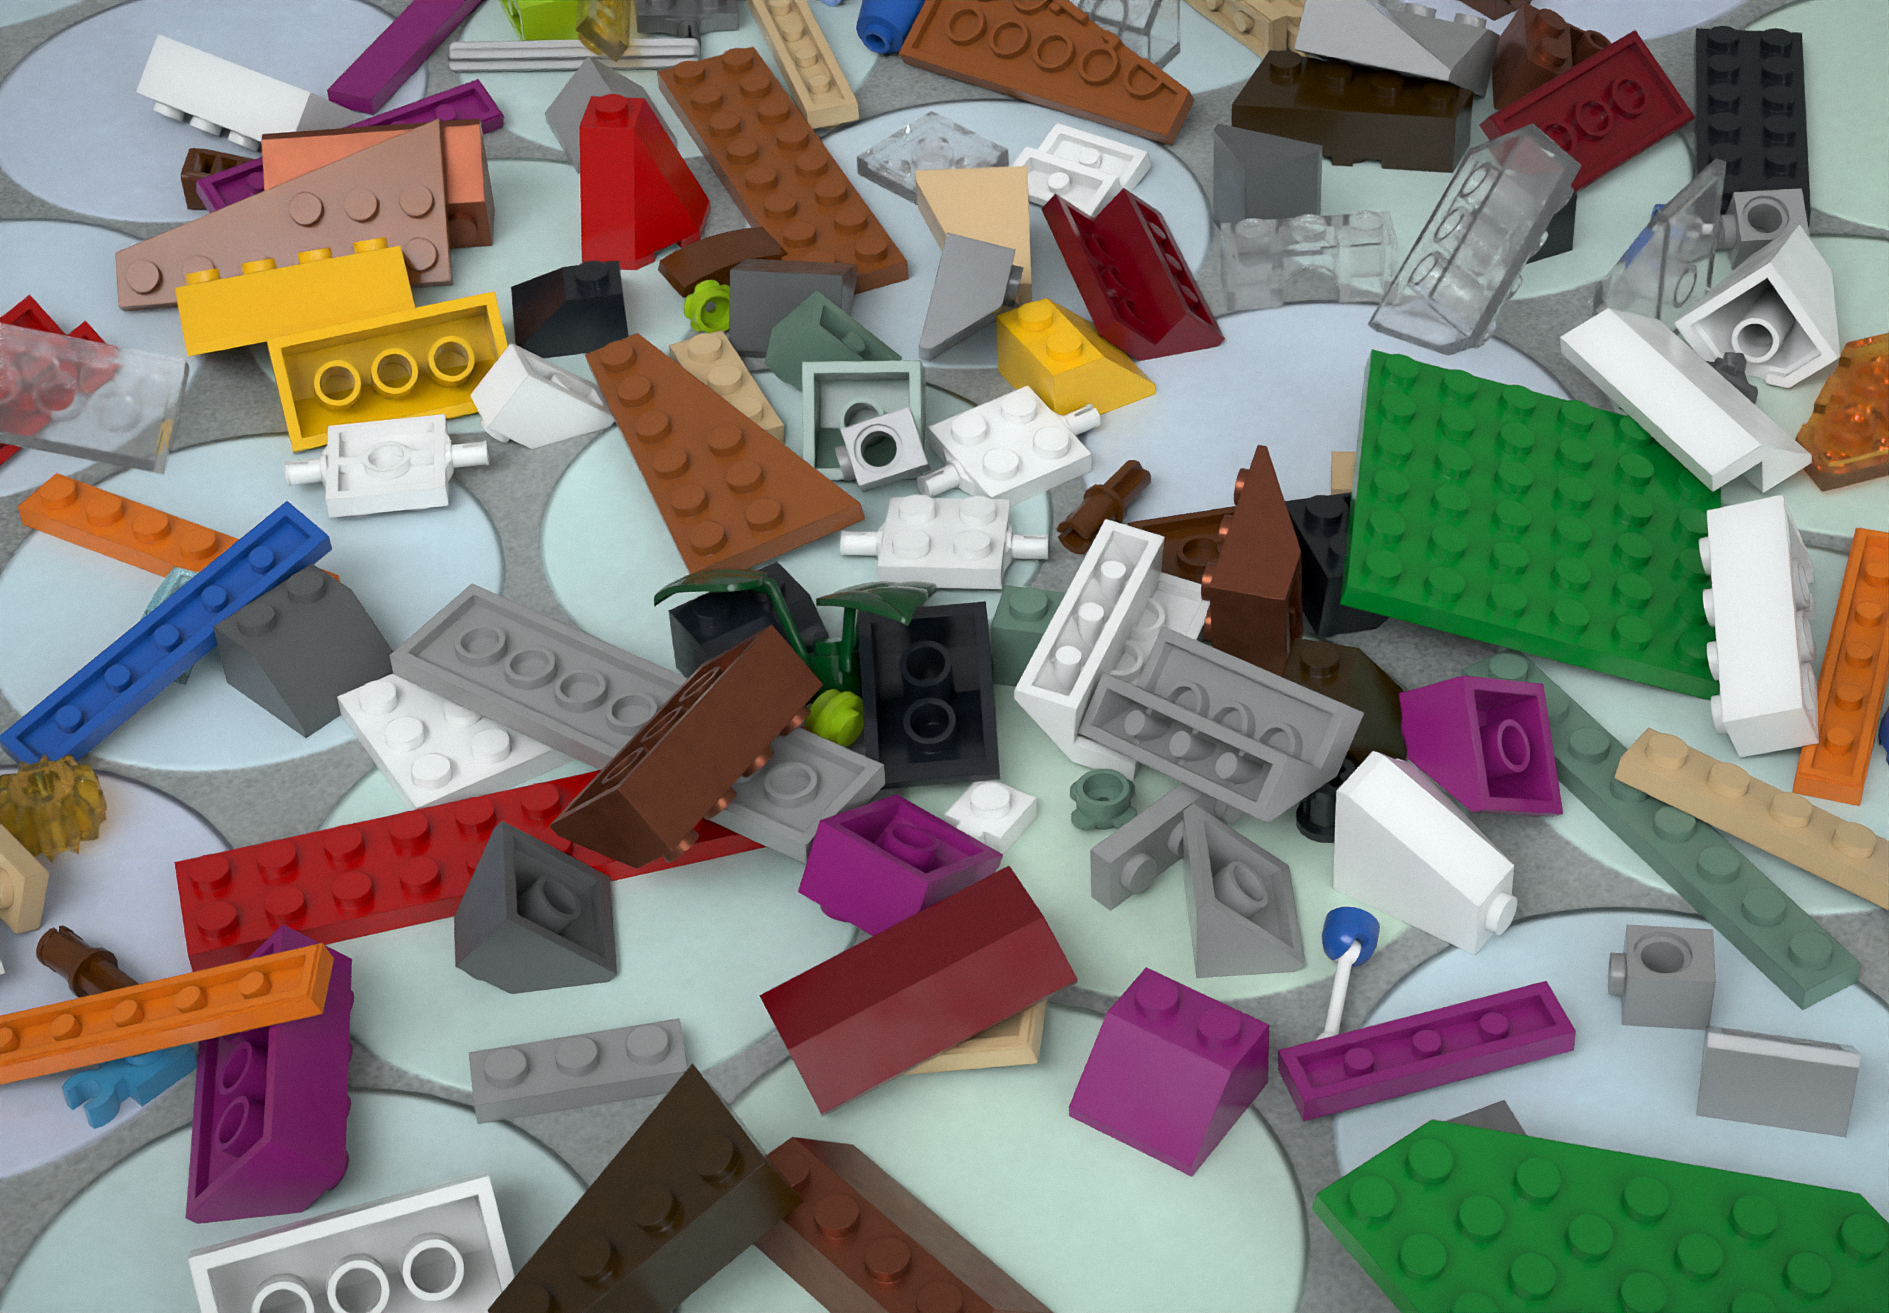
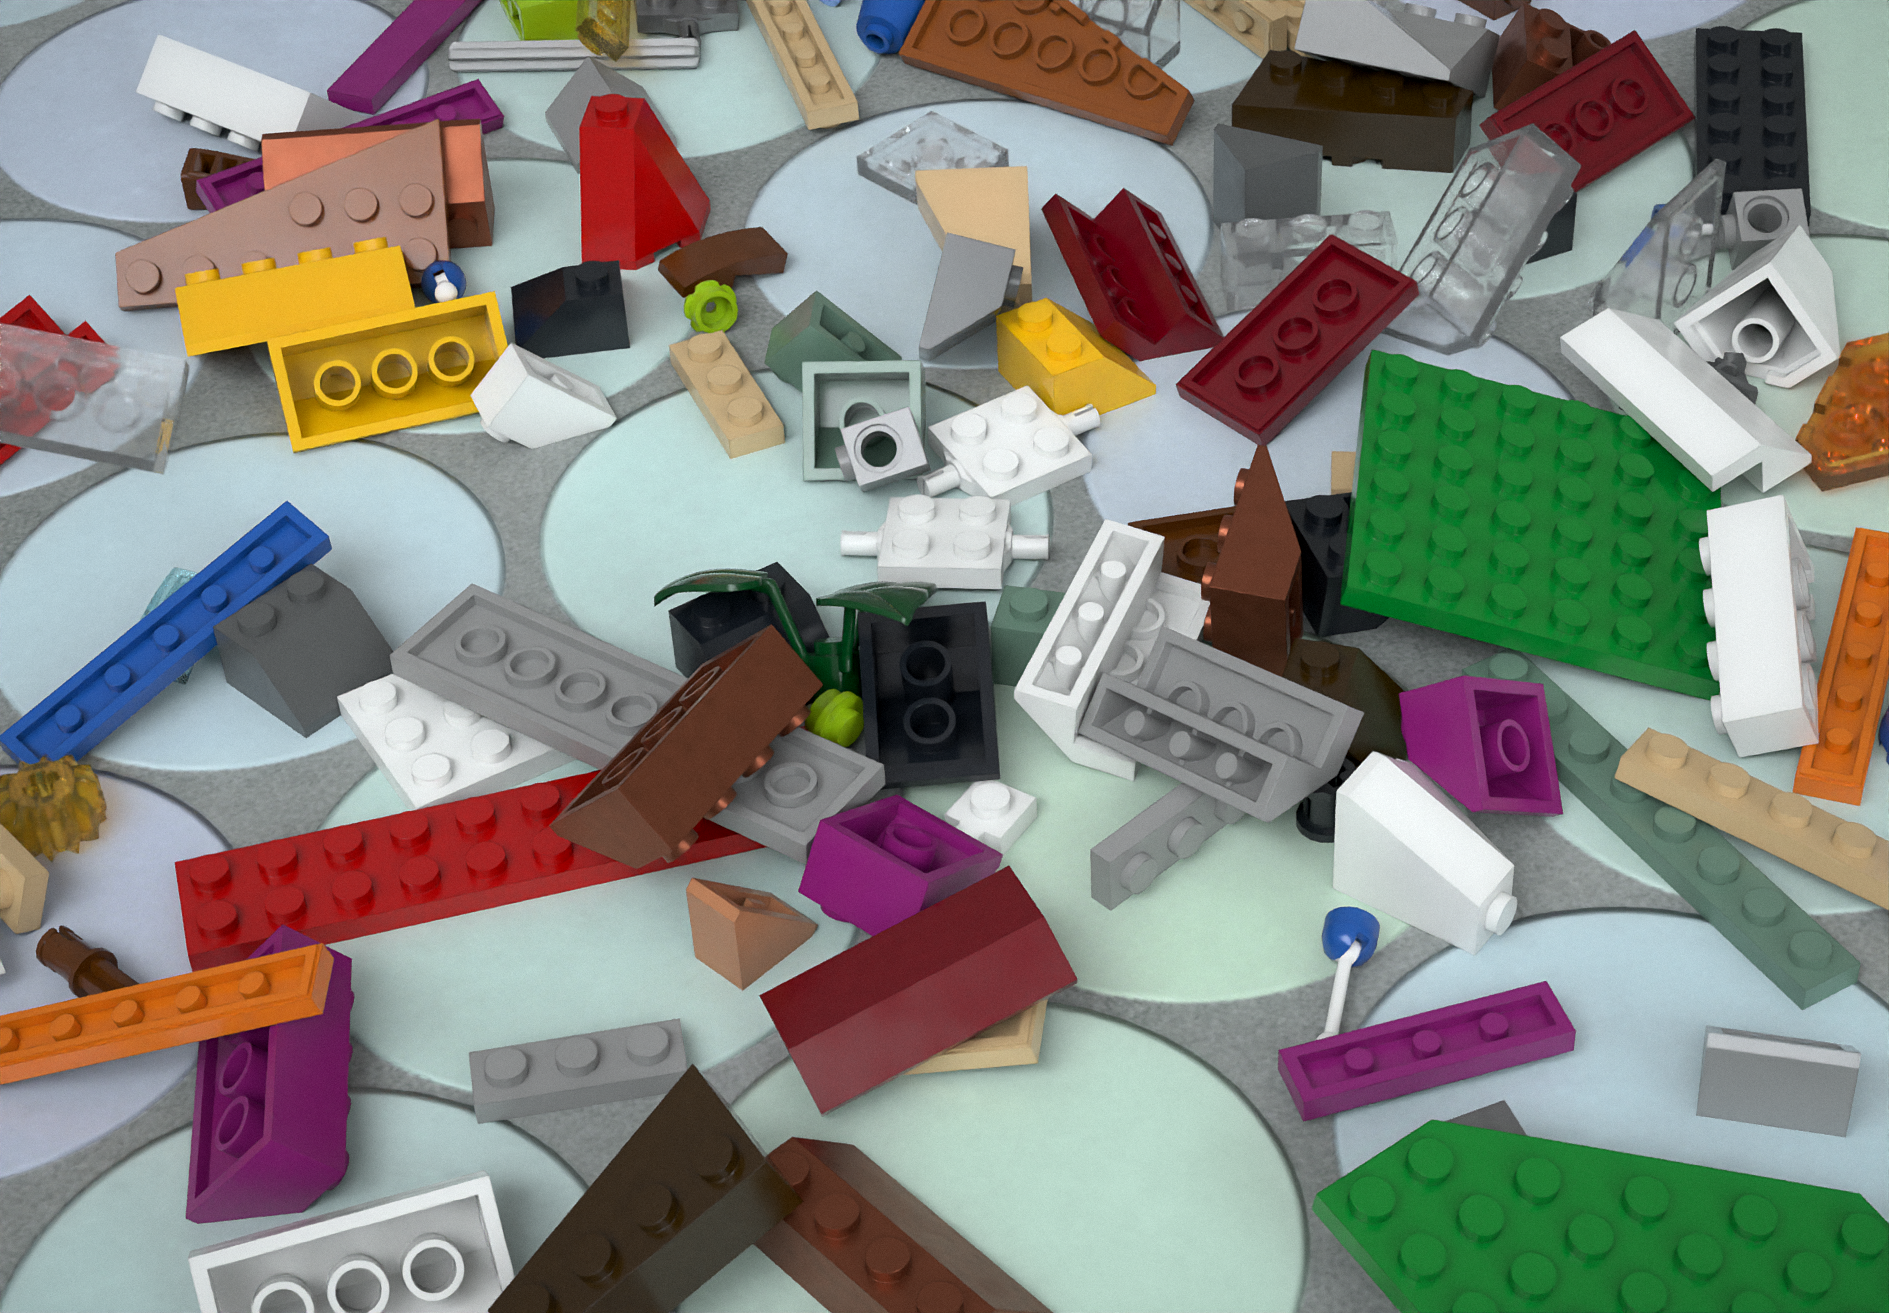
orange plate [18,473,340,585] -> none
dark azure plate [61,1044,197,1129] -> none
white plate [285,414,490,518] -> none
dark grey slope [454,821,617,994] -> none
dark orange wing [585,333,865,574] -> none
dark orange plate [657,46,908,295] -> none
dark grey slope [729,259,858,358] -> none
white slope [1012,122,1151,218] -> none
reddish brown axle [1057,460,1151,554] -> none
magenta slope [1069,967,1269,1177] -> none
sand green plate [1070,769,1137,830] -> none
light grey slope [1183,803,1305,978] -> none
light grey brick [1608,924,1716,1030] -> none
none -> blue hinge [421,260,466,304]
none -> nougat slope [686,878,818,991]
none -> dark red tile [1175,234,1420,446]

